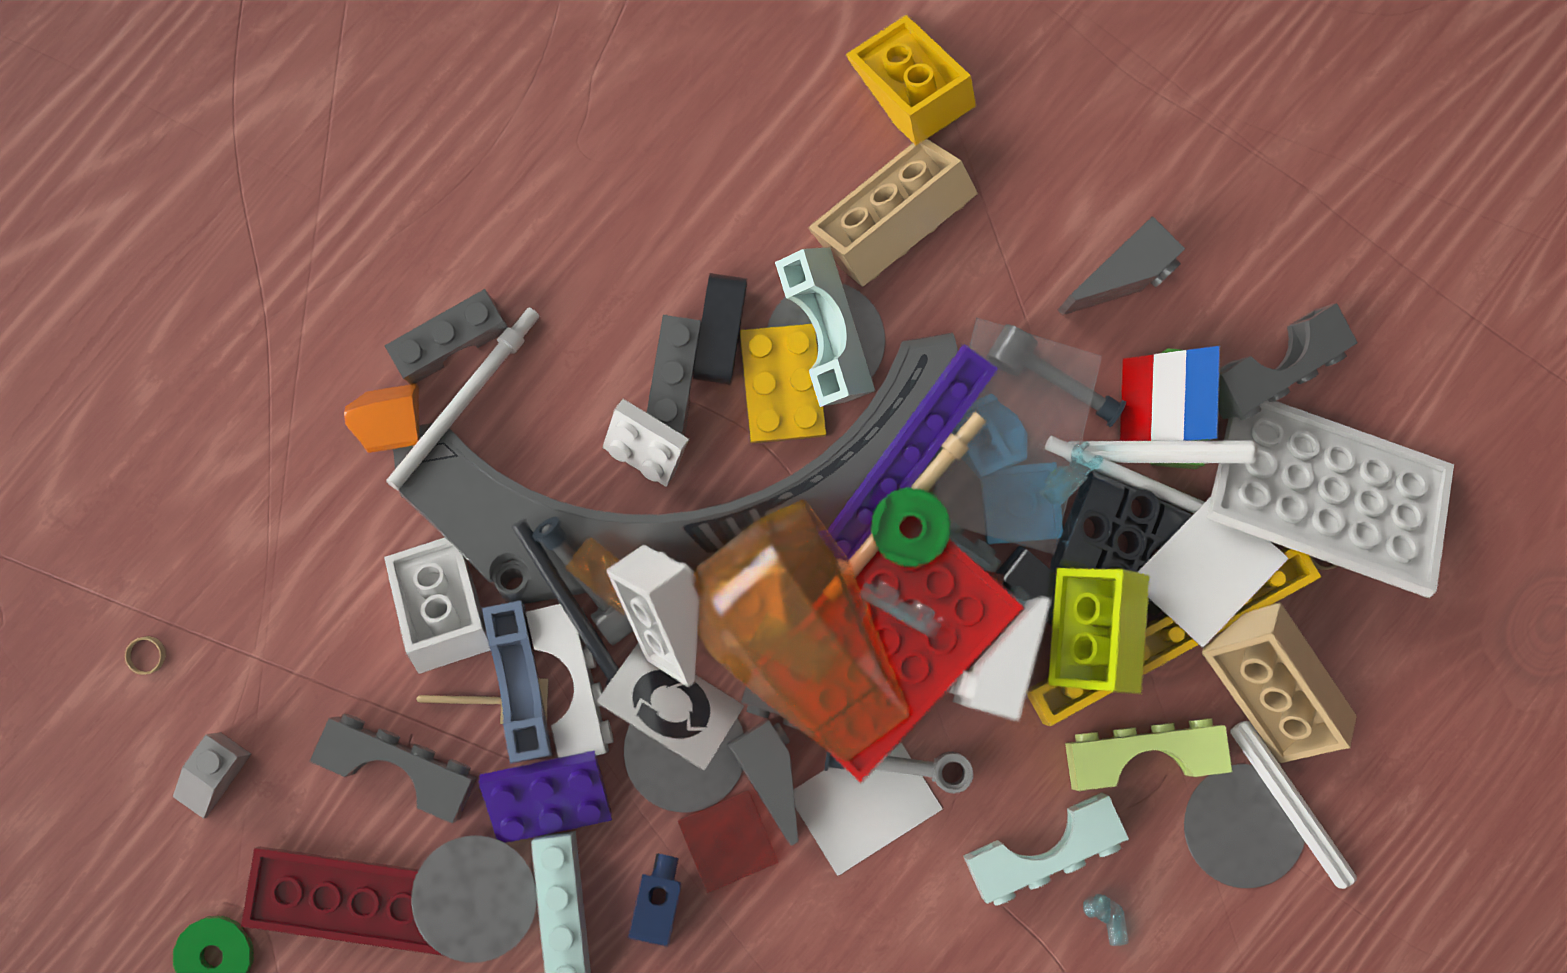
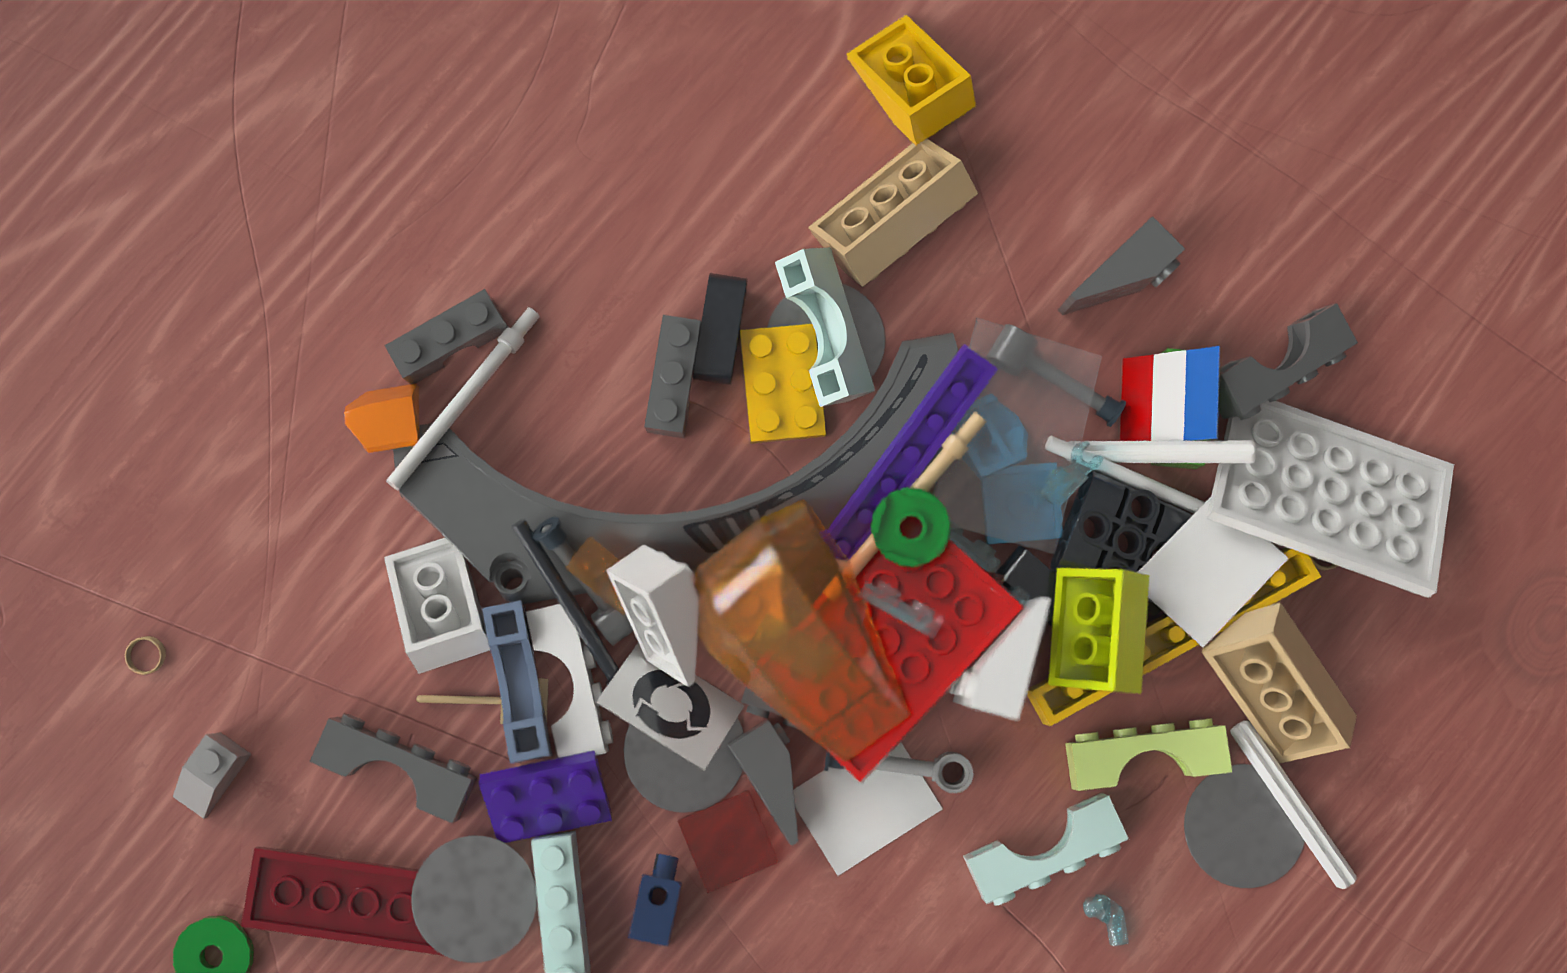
white plate [602,399,689,487] -> none

